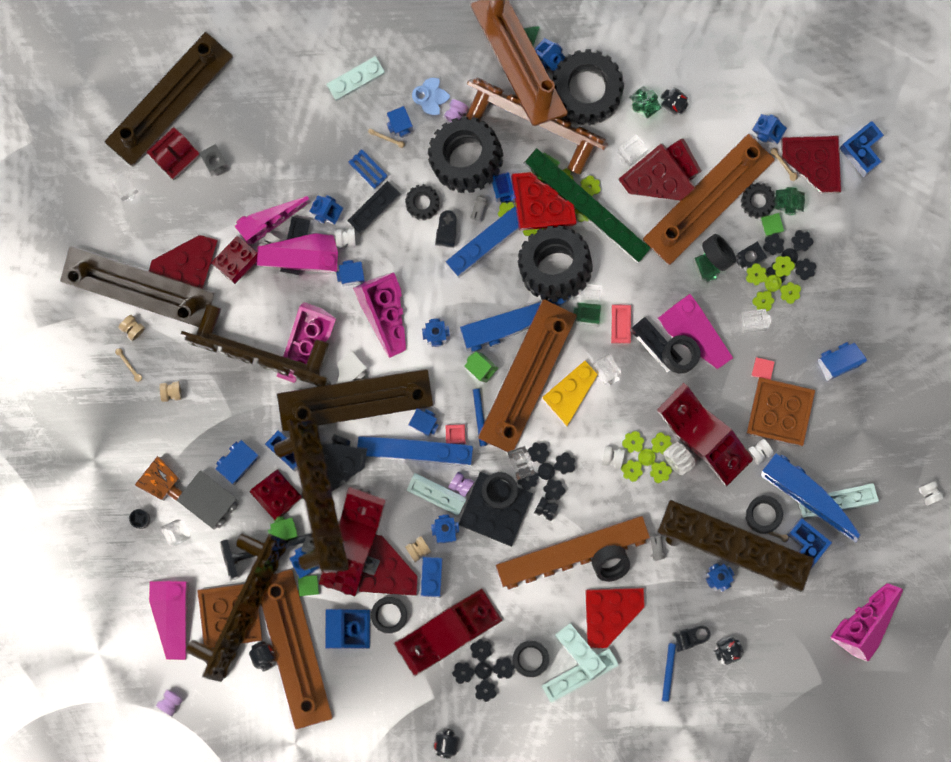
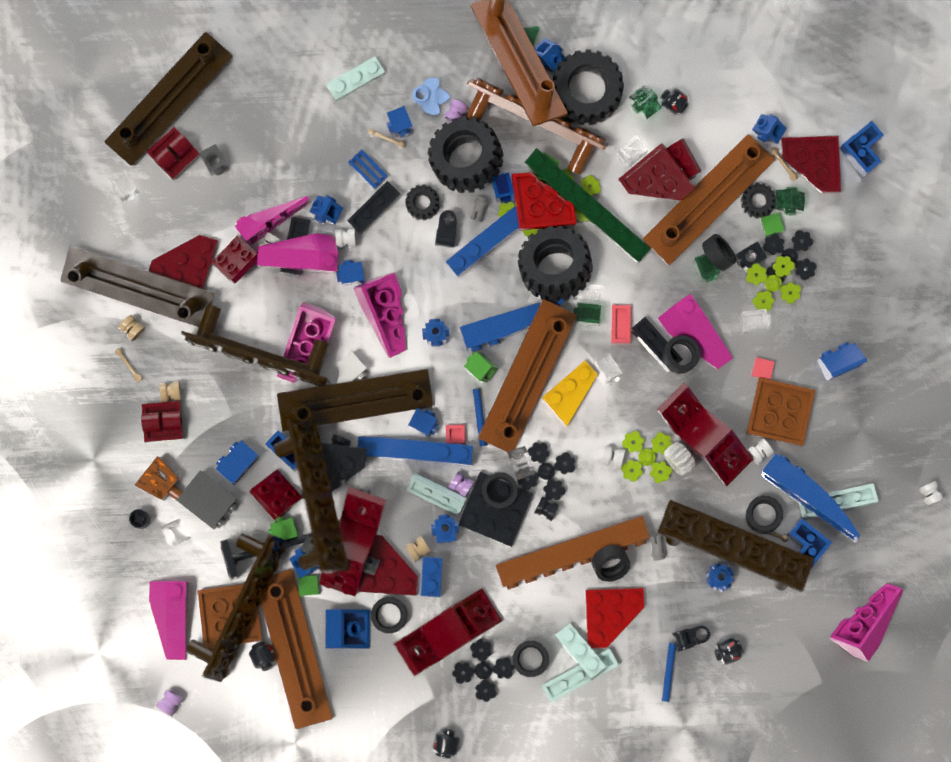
none -> dark red plate [141,401,183,443]

